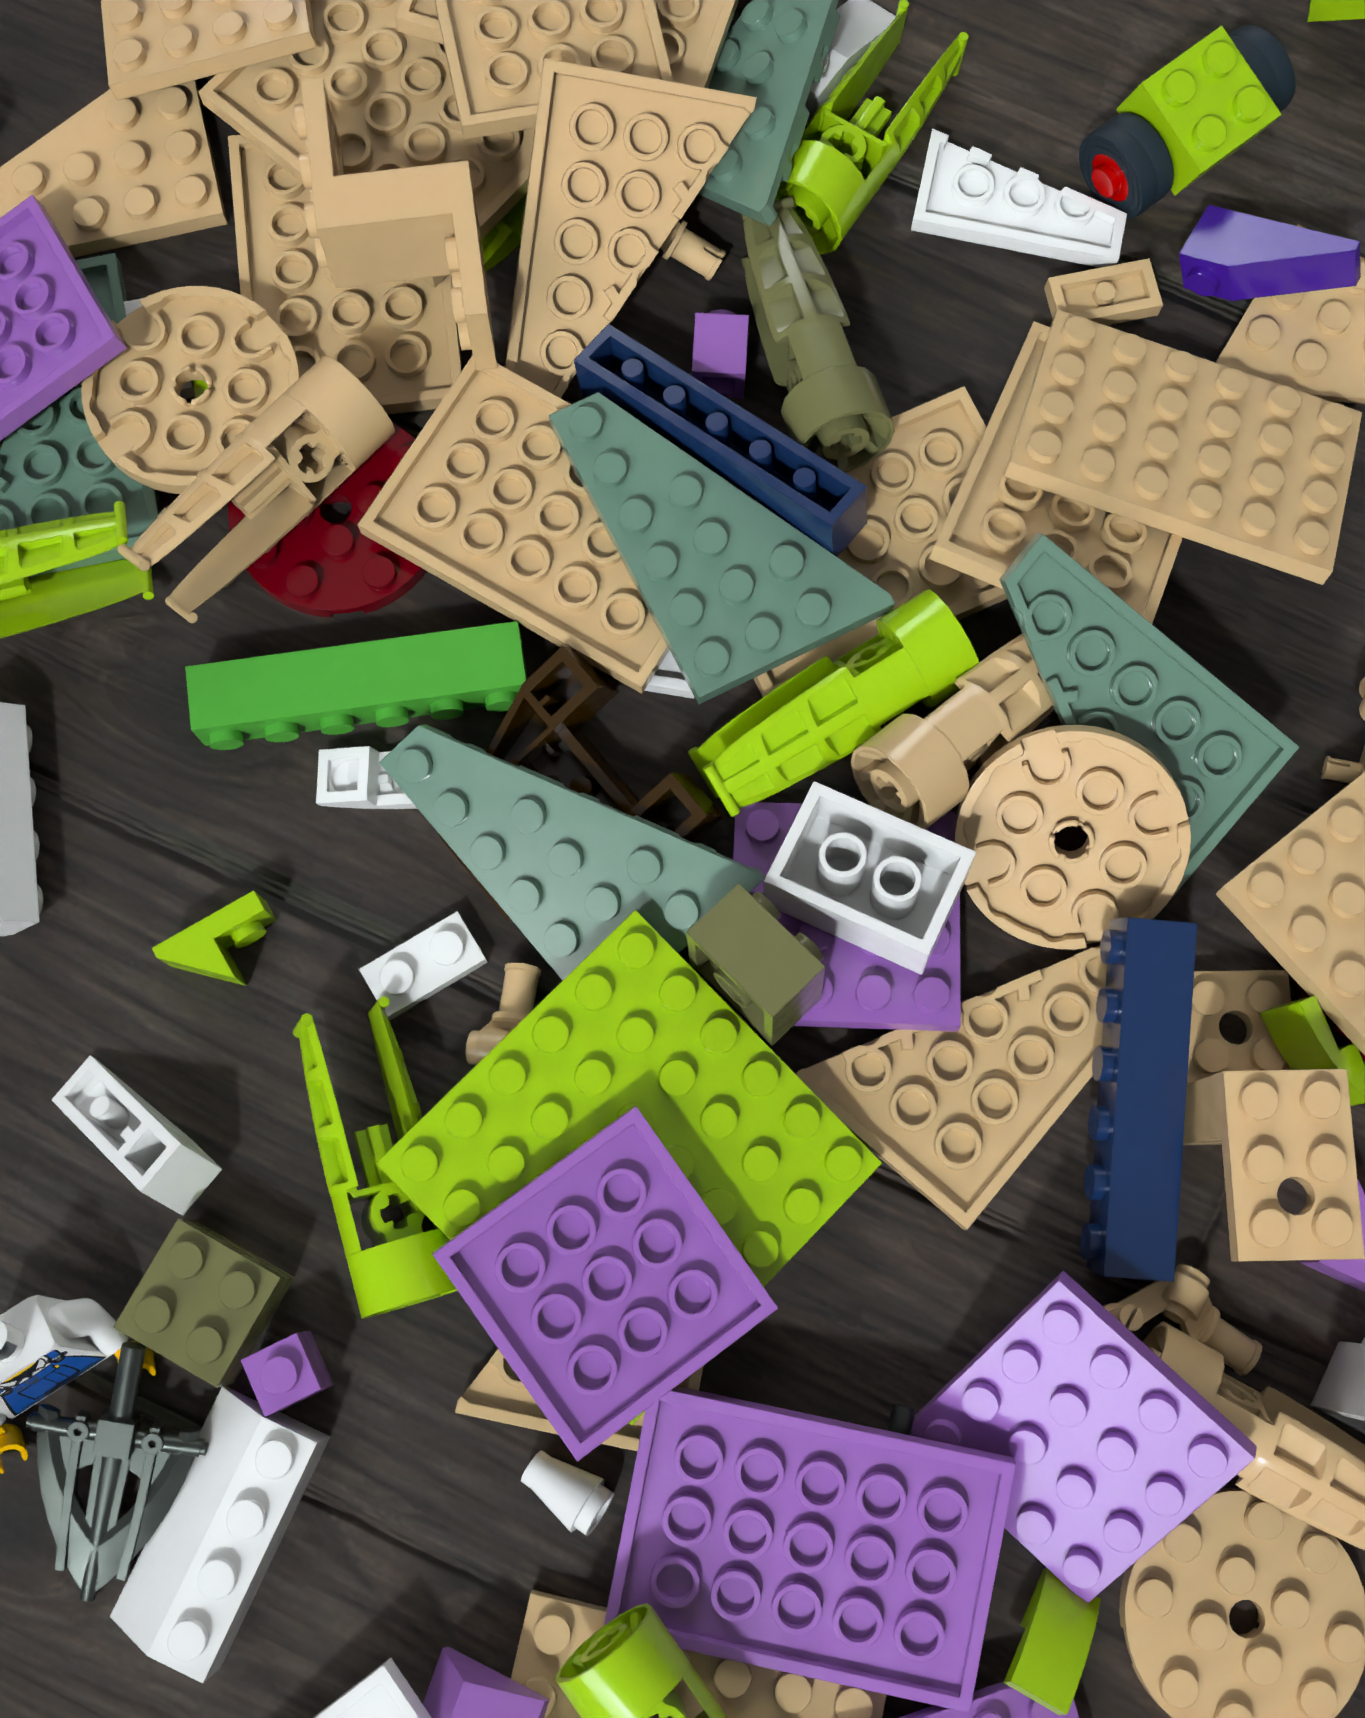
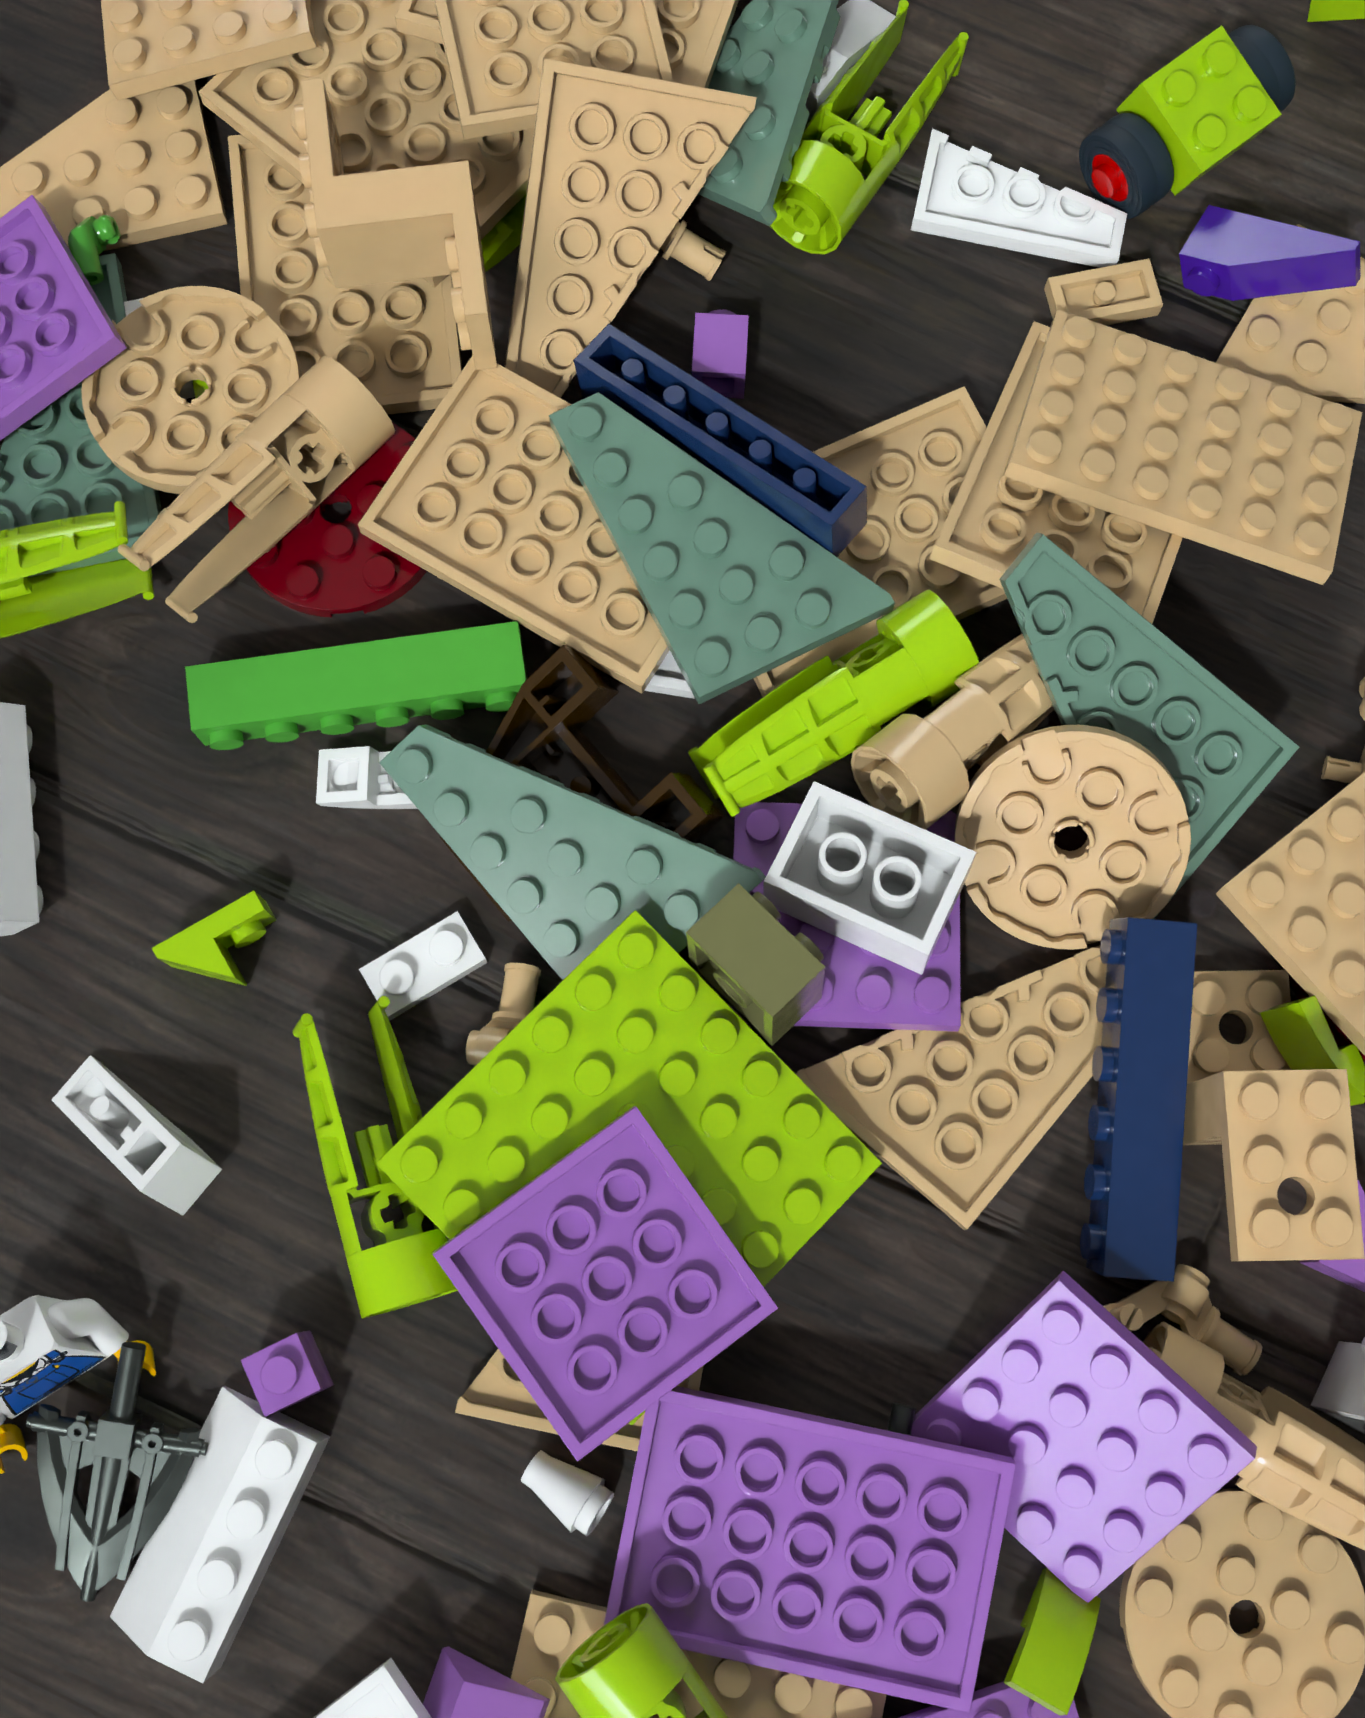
olive brick [113,1219,295,1388] -> none
olive piece [740,196,895,472] -> none
none -> bright green arm [68,214,120,286]

